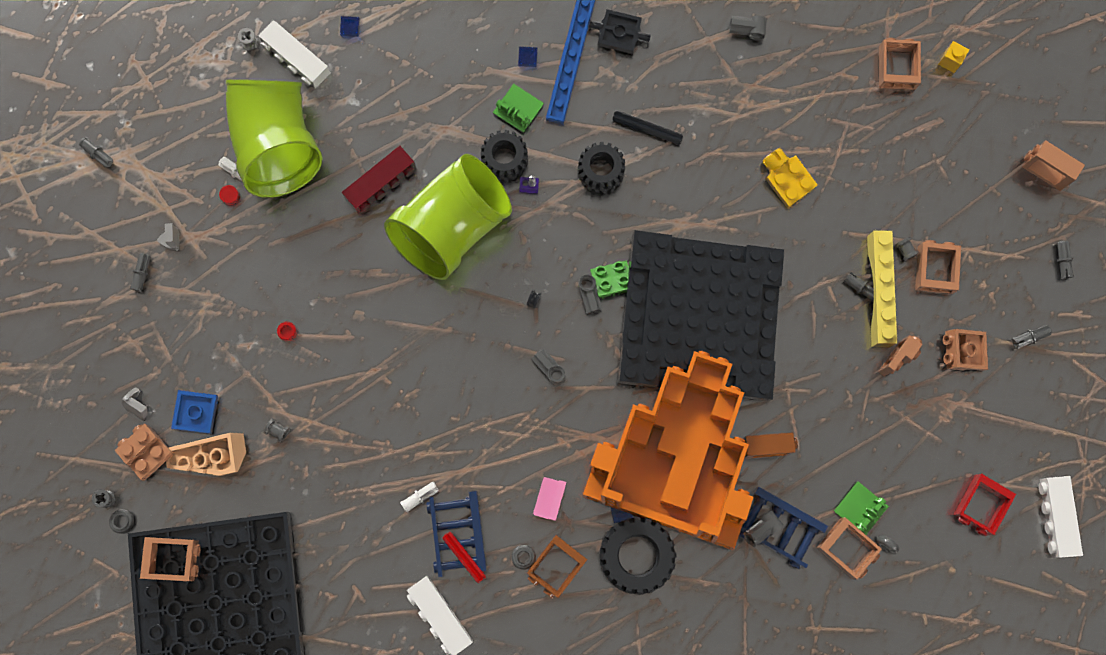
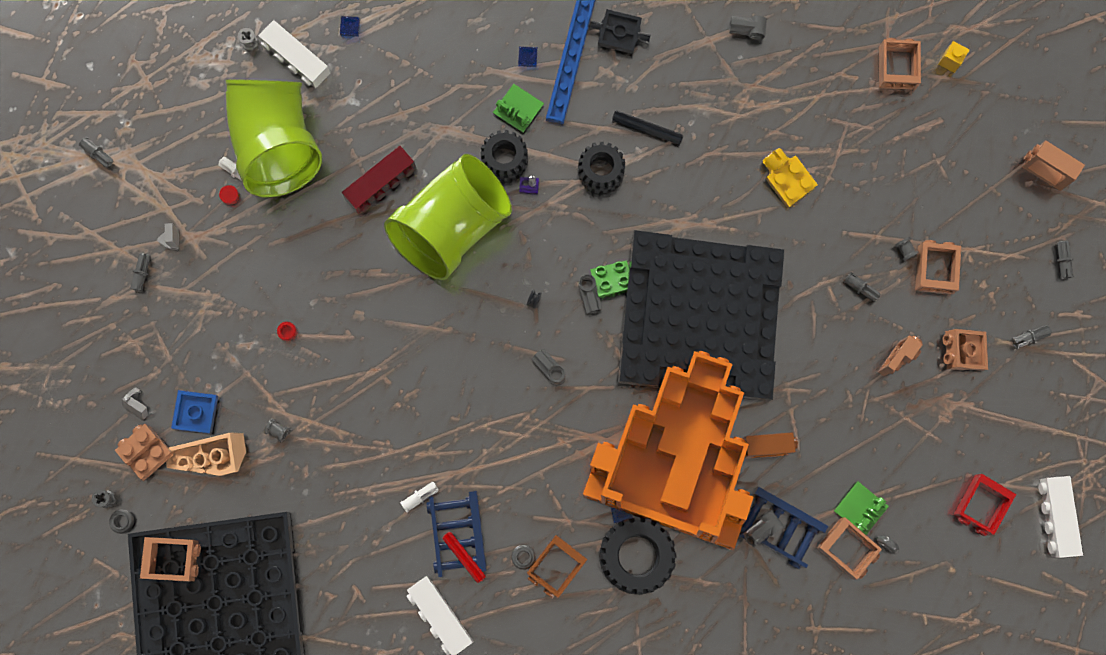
bright pink panel [533,477,566,521] -> none
light yellow arch [867,231,897,347] -> none

